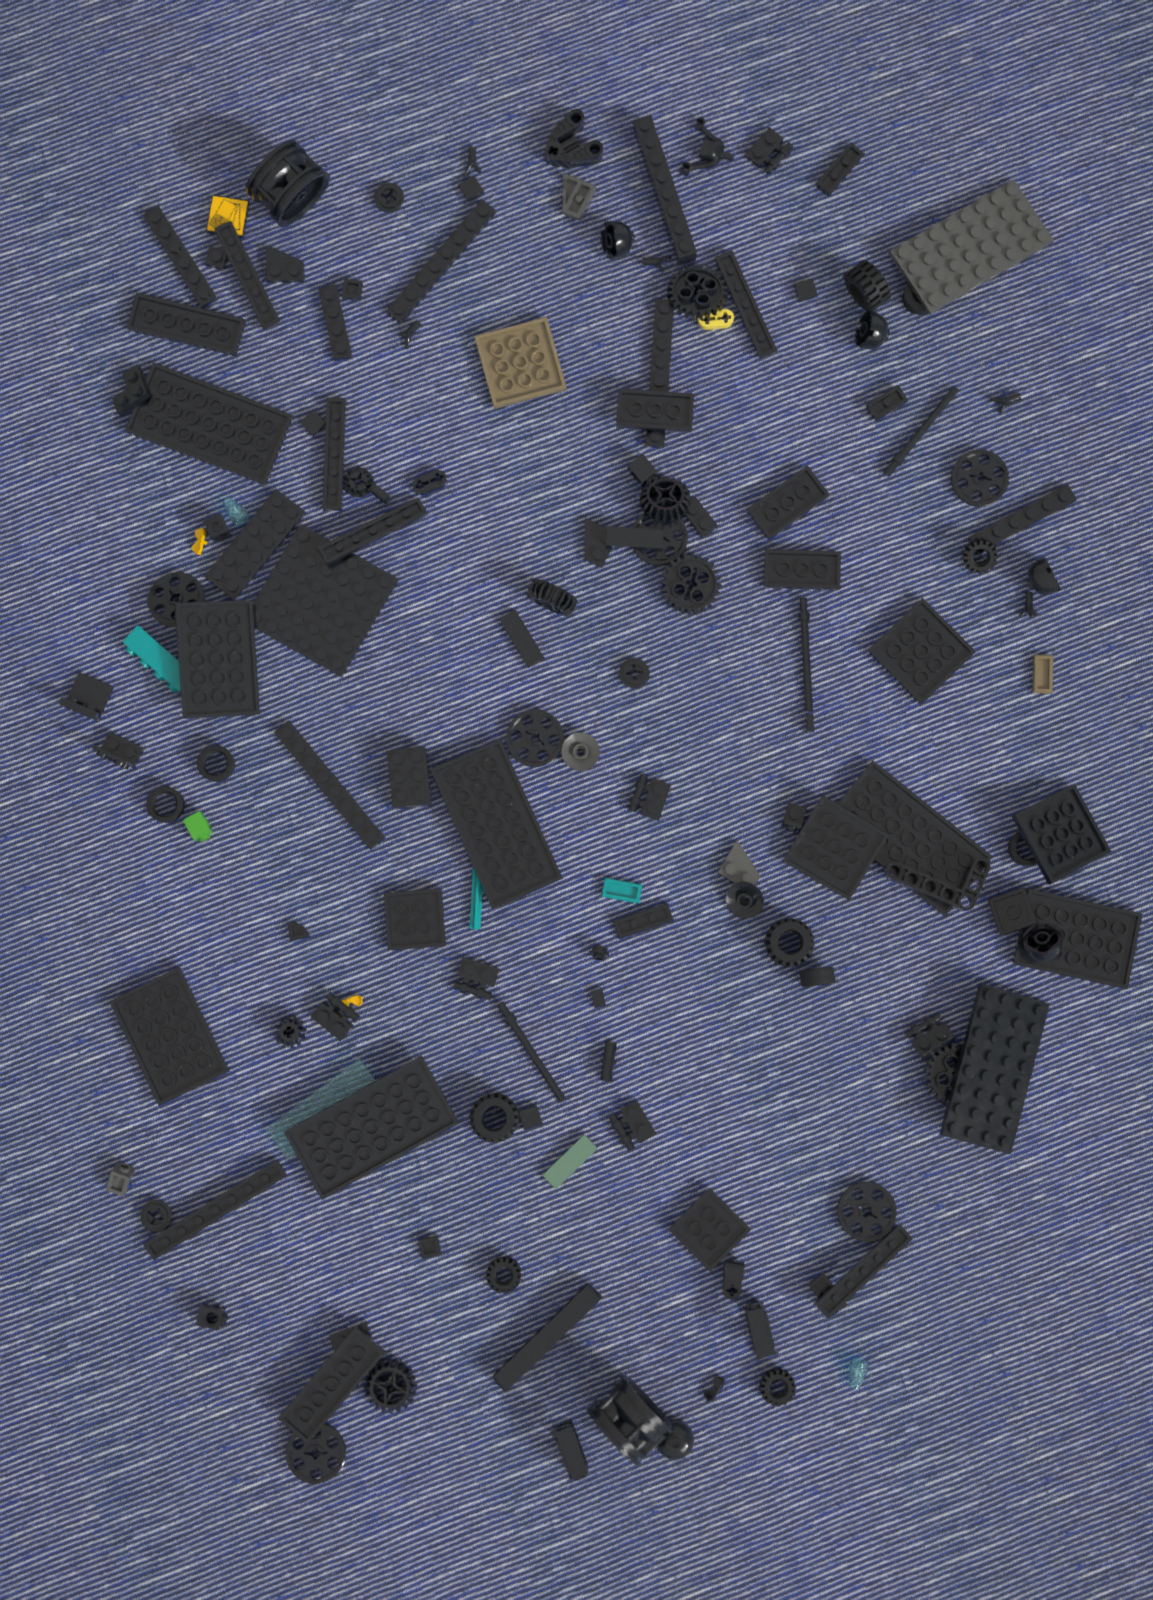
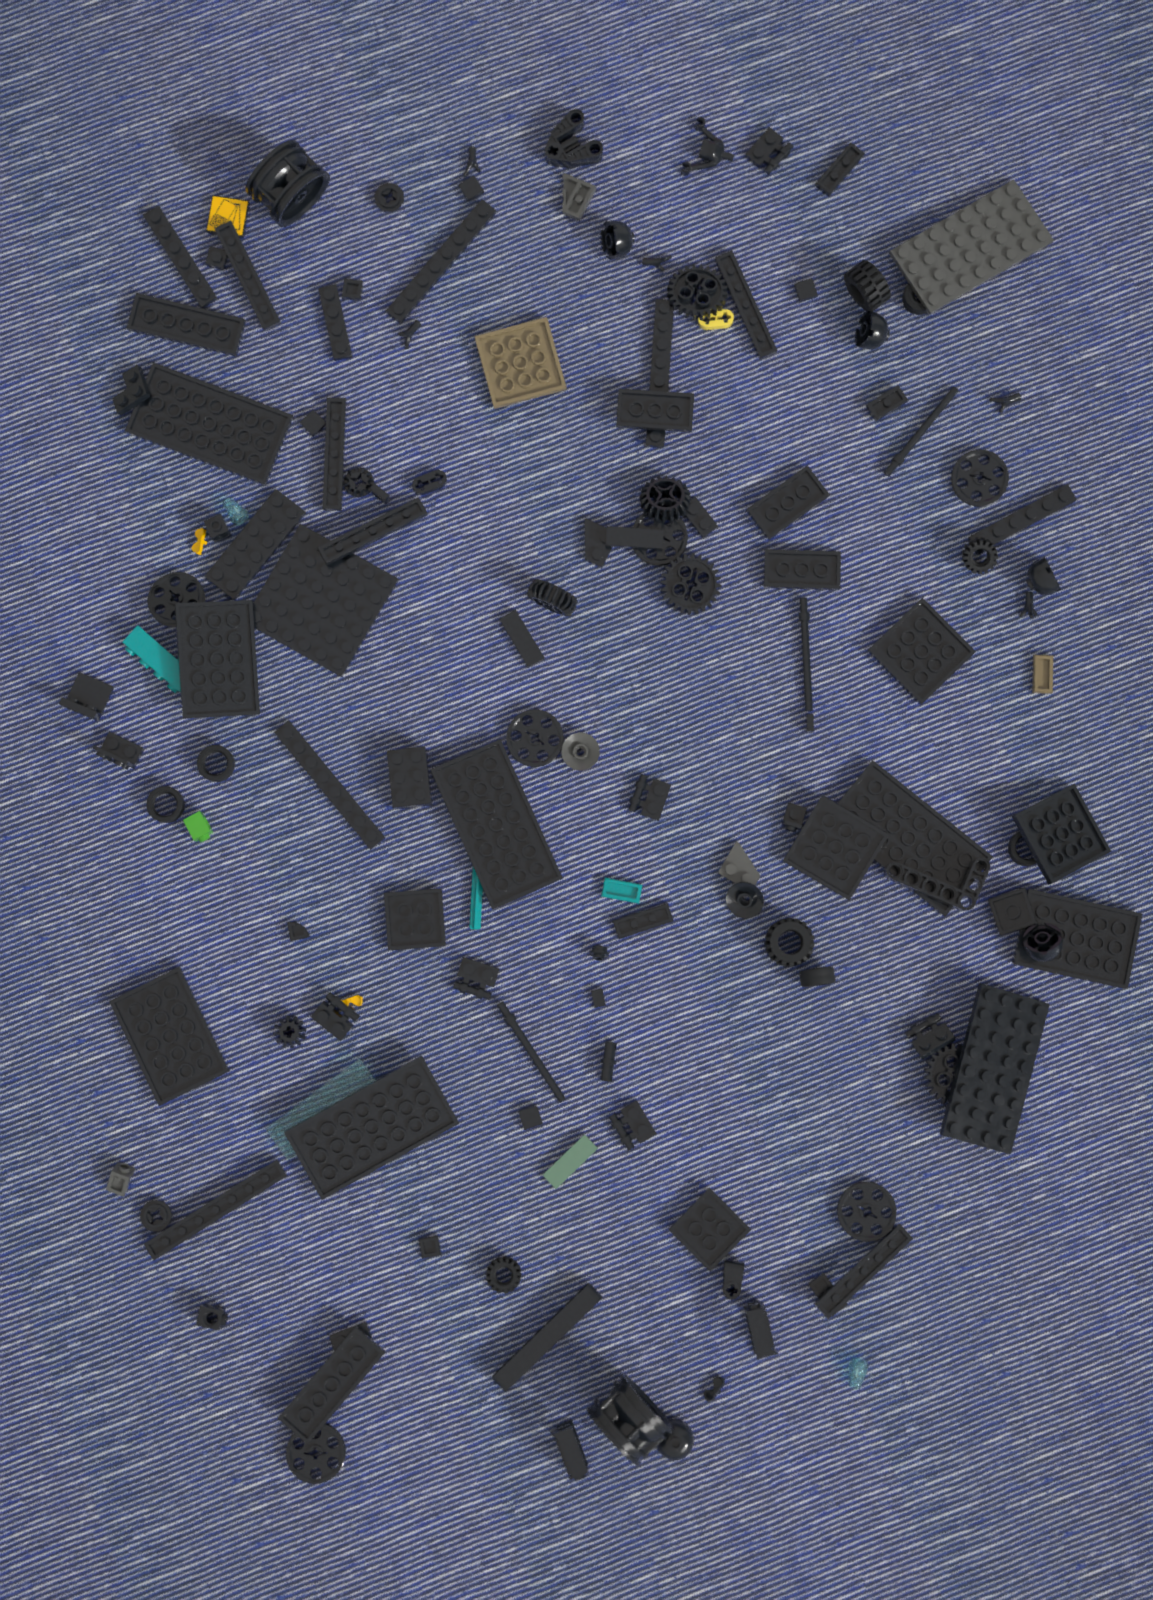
black wing [266,246,305,283] -> none
black gear [364,1359,417,1414] -> none
black tyre [470,1093,519,1143] -> none
black gear [619,658,650,689] -> none
black brick [628,454,657,487] -> none
black brick [633,115,697,266] -> none
black tyre [759,1368,796,1407] -> none

